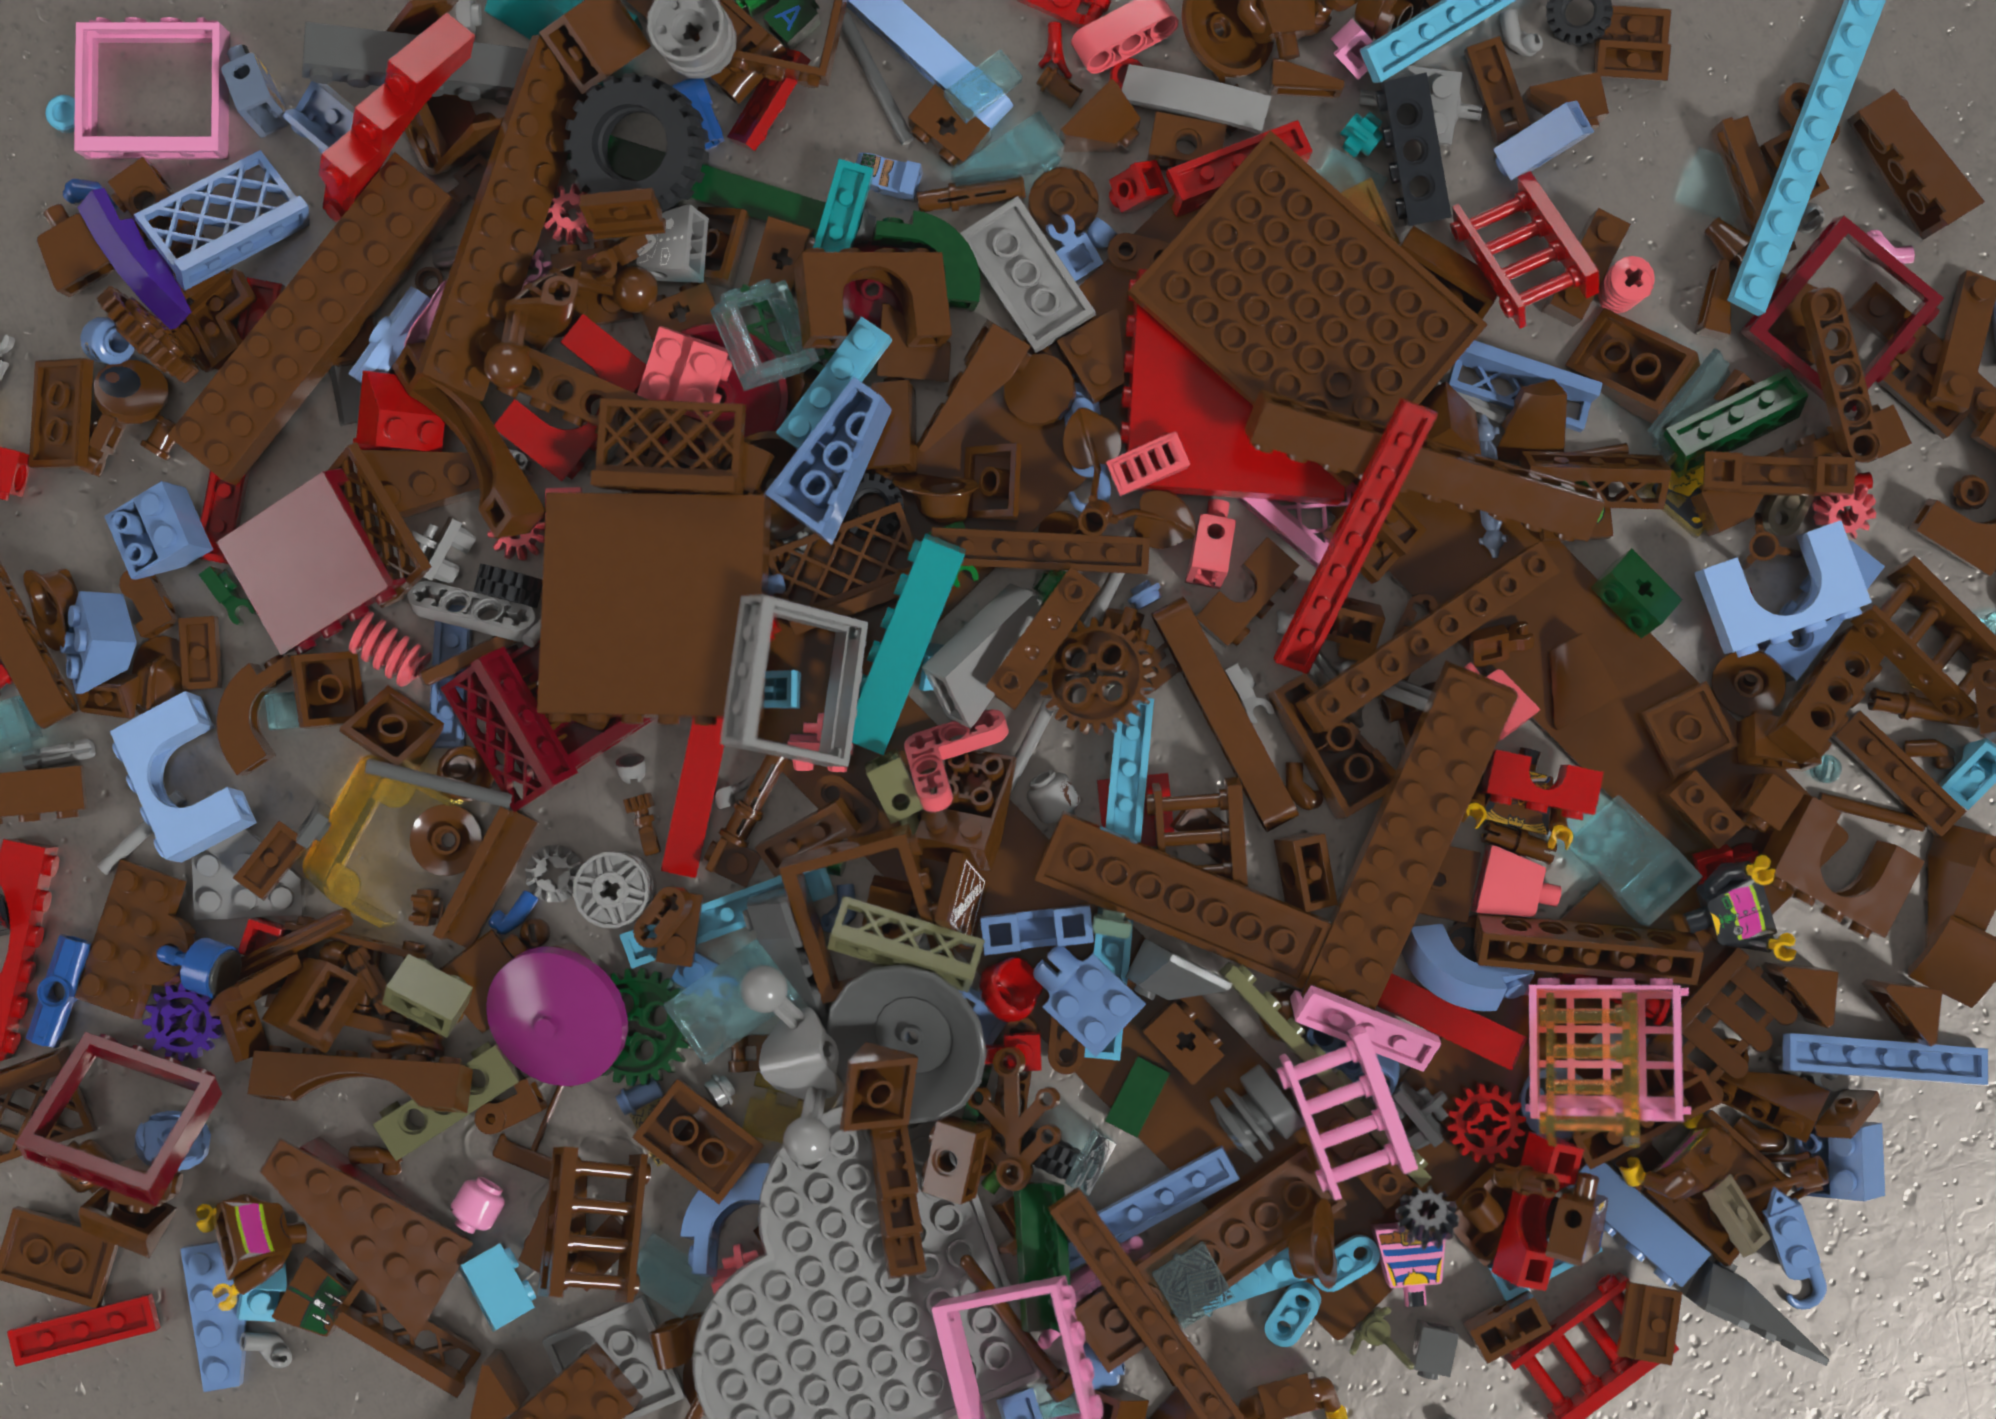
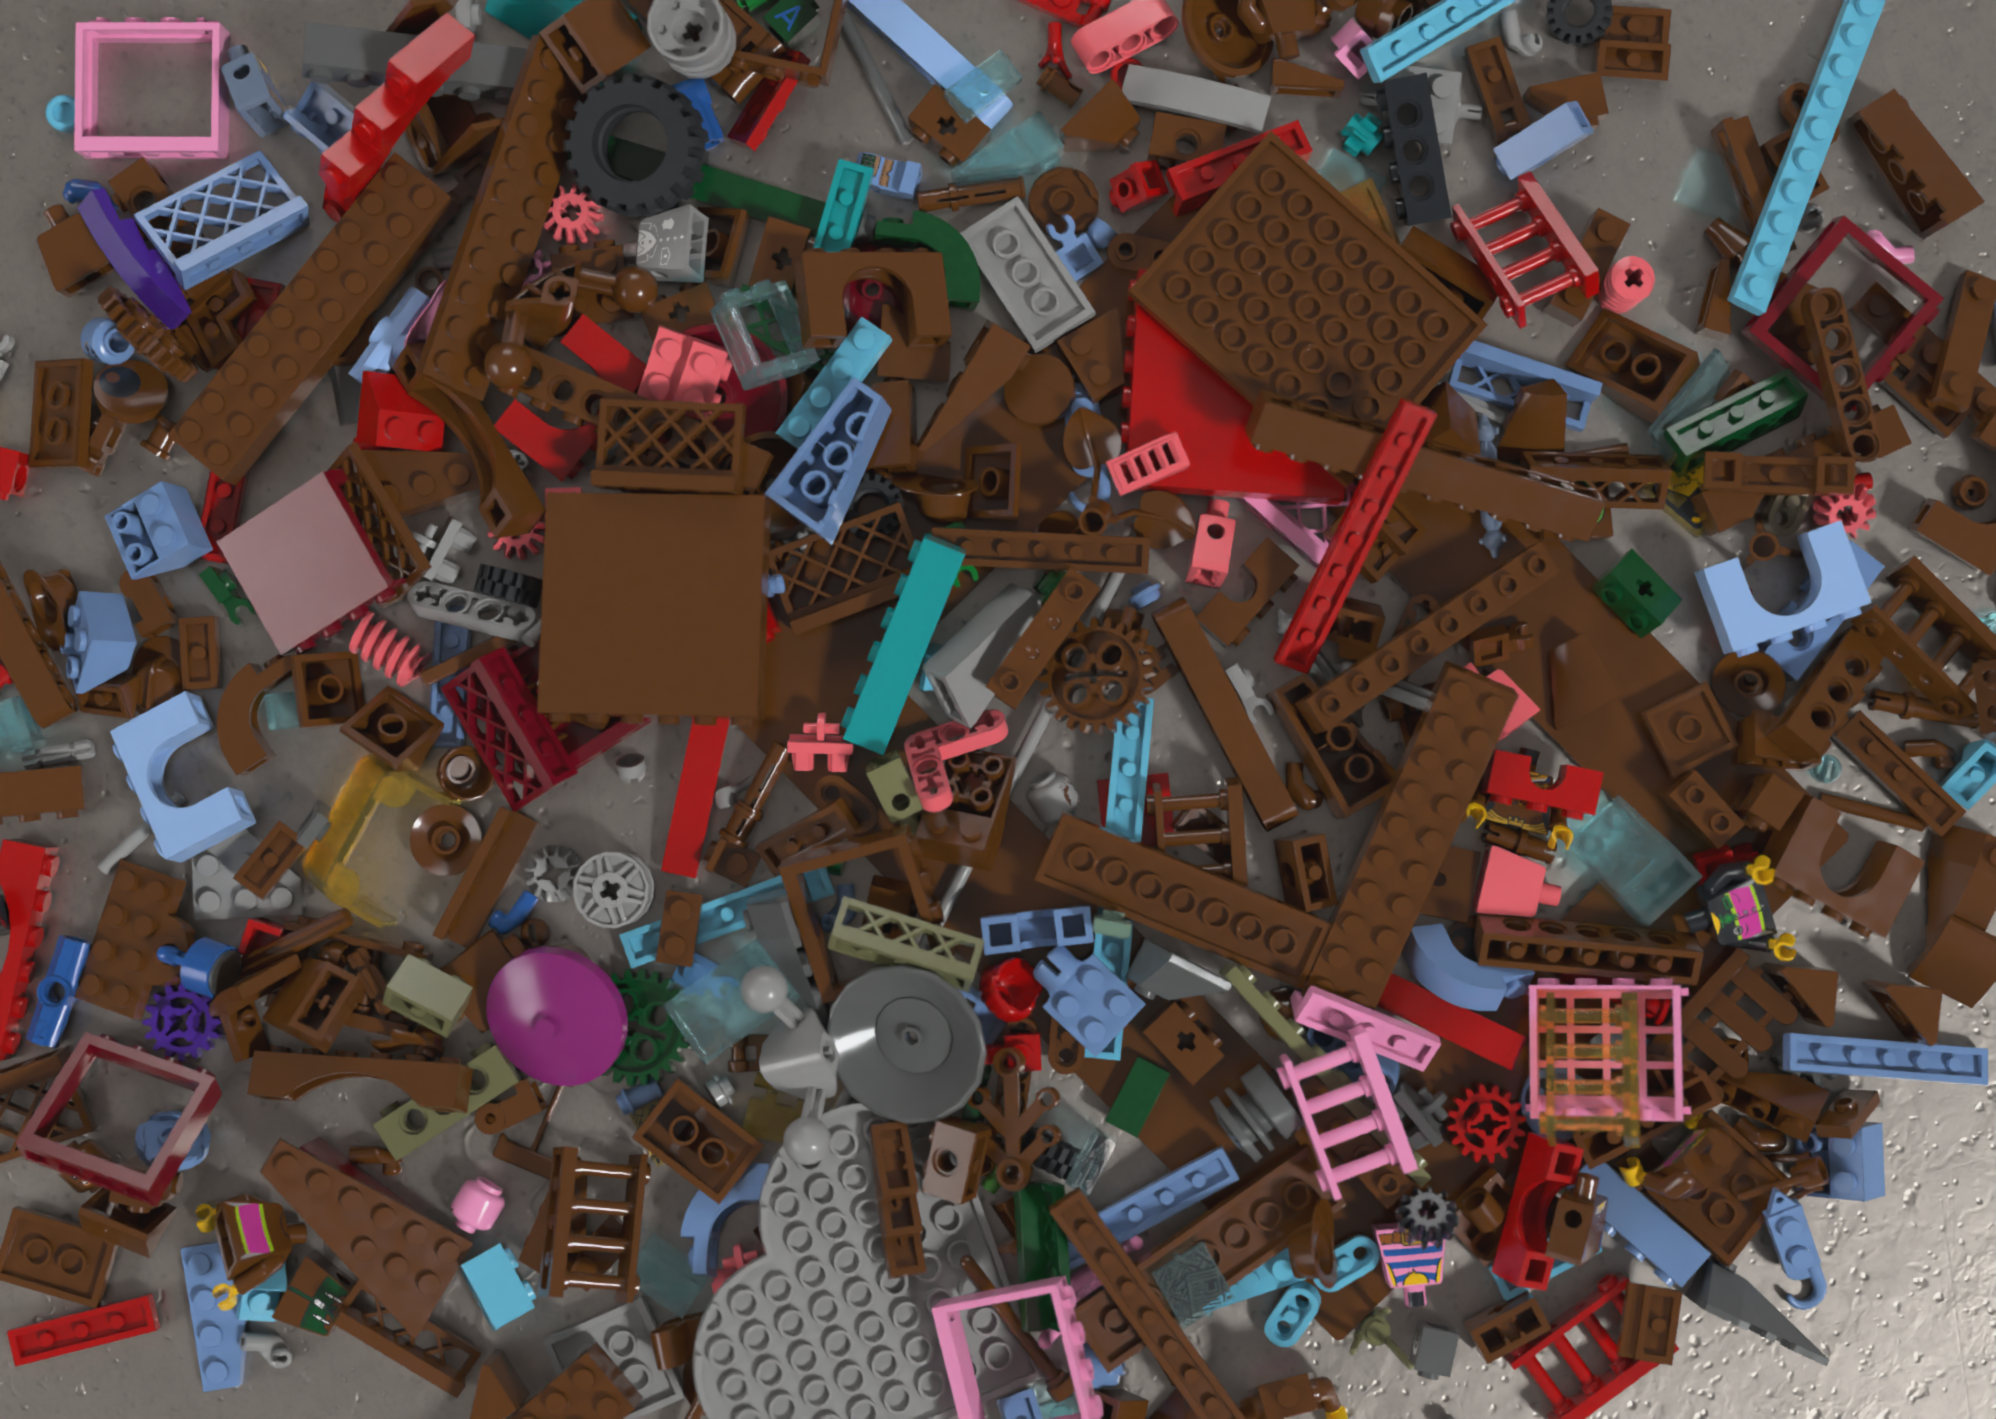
dark grey bar [364,758,512,808] -> none
reddish brown plate [408,888,443,927] -> none
reddish brown plate [580,188,666,240] -> none
reddish brown plate [586,235,649,282] -> none
reddish brown piece [623,792,661,856] -> none
reddish brown beam [633,886,692,948] -> none
light grey window [720,595,868,767] -> none
medium azure slope [764,670,801,709] -> none
reddish brown slope [840,1042,918,1132] -> none
reddish brown tile [934,852,989,949] -> none
reddish brown pin [1491,1163,1559,1198] -> none
dark tan plate [1703,1174,1770,1258] -> none

